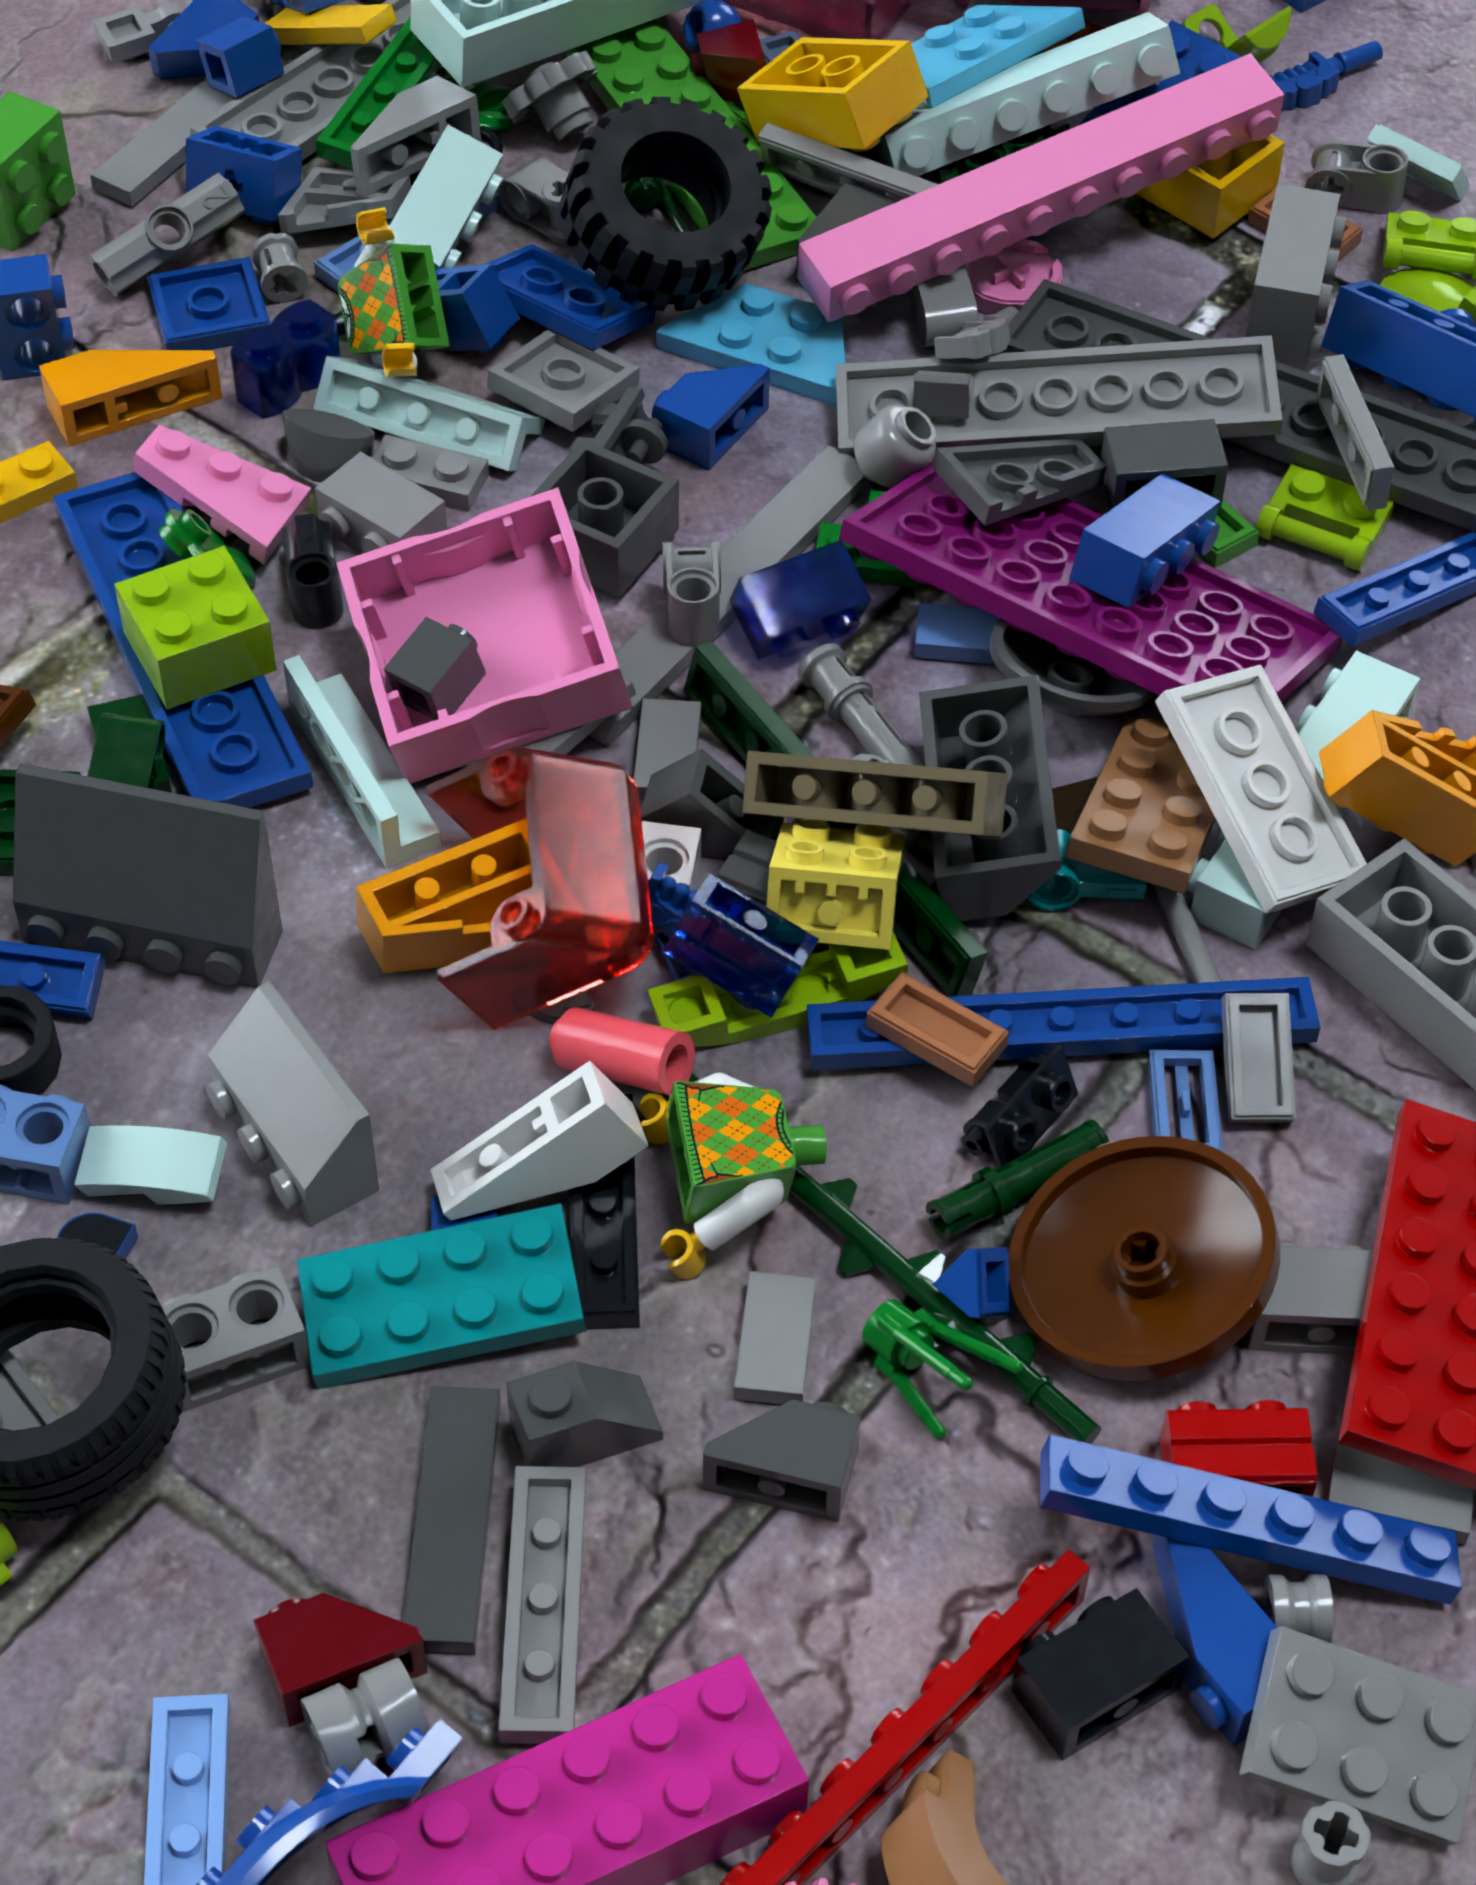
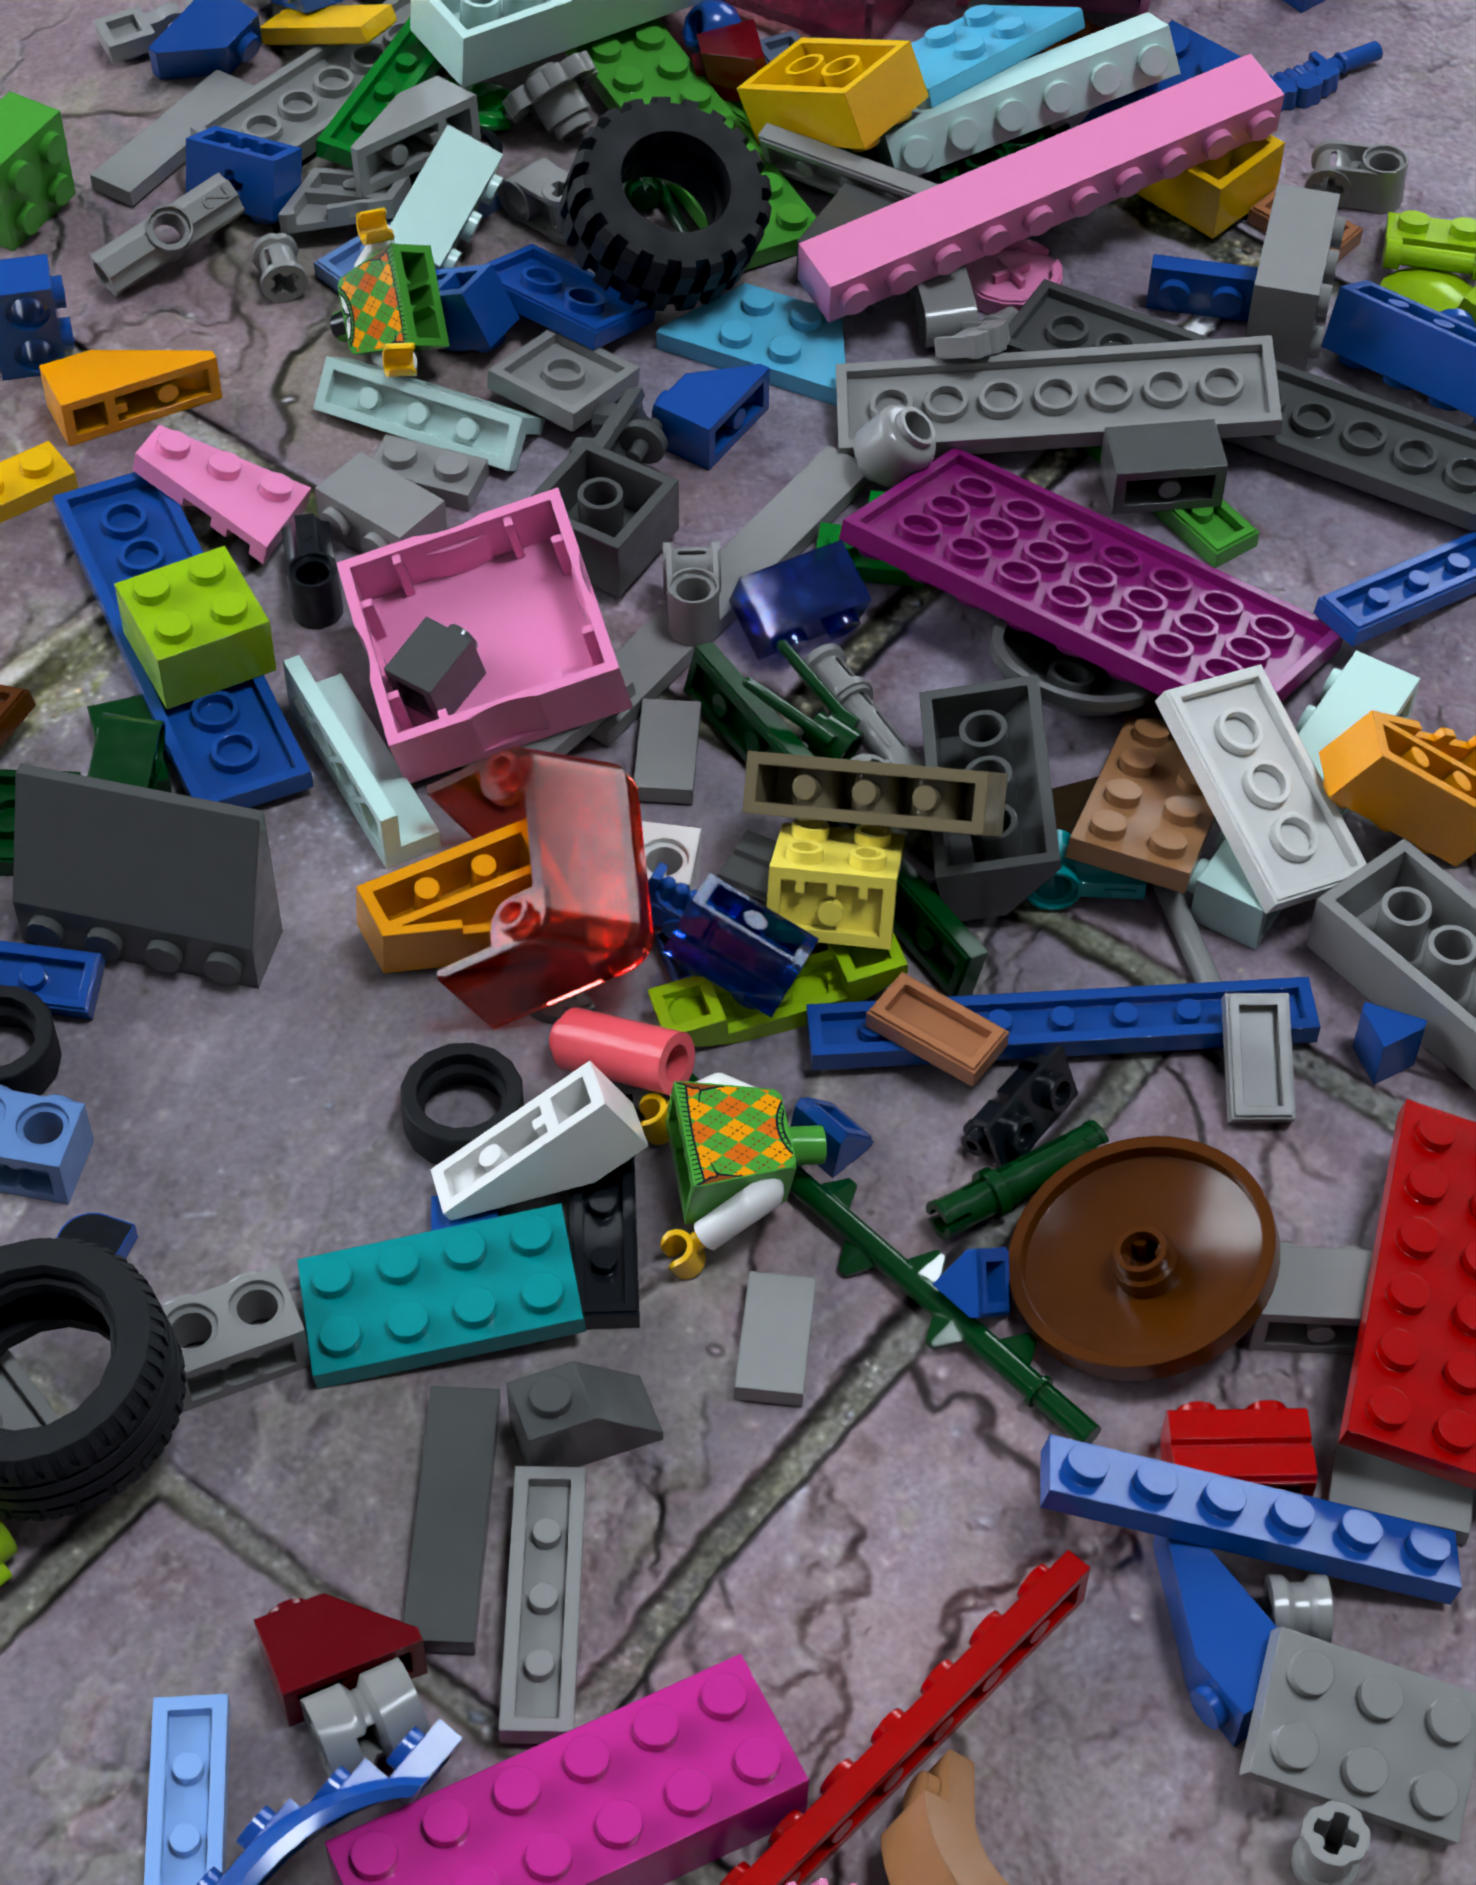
light aqua slope [74,1125,227,1205] -> none
blue tile [147,257,273,350] -> none
green plate [159,508,256,588] -> none
blue brick [196,16,285,97] -> none
light grey slope [206,981,379,1227] -> none
clear blue brick [230,299,341,419] -> none
dark grey piece [283,409,375,483] -> none
dark grey slope [638,749,784,861] -> none
dark grey slope [703,1399,861,1522] -> none
green plant [862,1299,1023,1440] -> none
light grey slope [914,370,975,419] -> none
medium blue tile [914,603,1000,665] -> none
dark grey wing [932,439,1107,526] -> none
black brick [1011,1588,1189,1761] -> none
blue brick [1069,473,1221,608] -> none
medium blue tile [1147,1049,1223,1152] -> none
lime piece [1181,4,1292,64] -> none
lime plate [1255,464,1395,572] -> none
light grey tile [1316,354,1394,511] -> none
light aqua tile [1366,124,1470,201] -> none
none -> black tyre [401,1042,524,1165]
none -> dark green plant [742,639,865,760]
none -> blue slope [790,1097,874,1178]
none -> blue plate [1146,254,1258,322]
none -> blue slope [1352,1002,1427,1085]

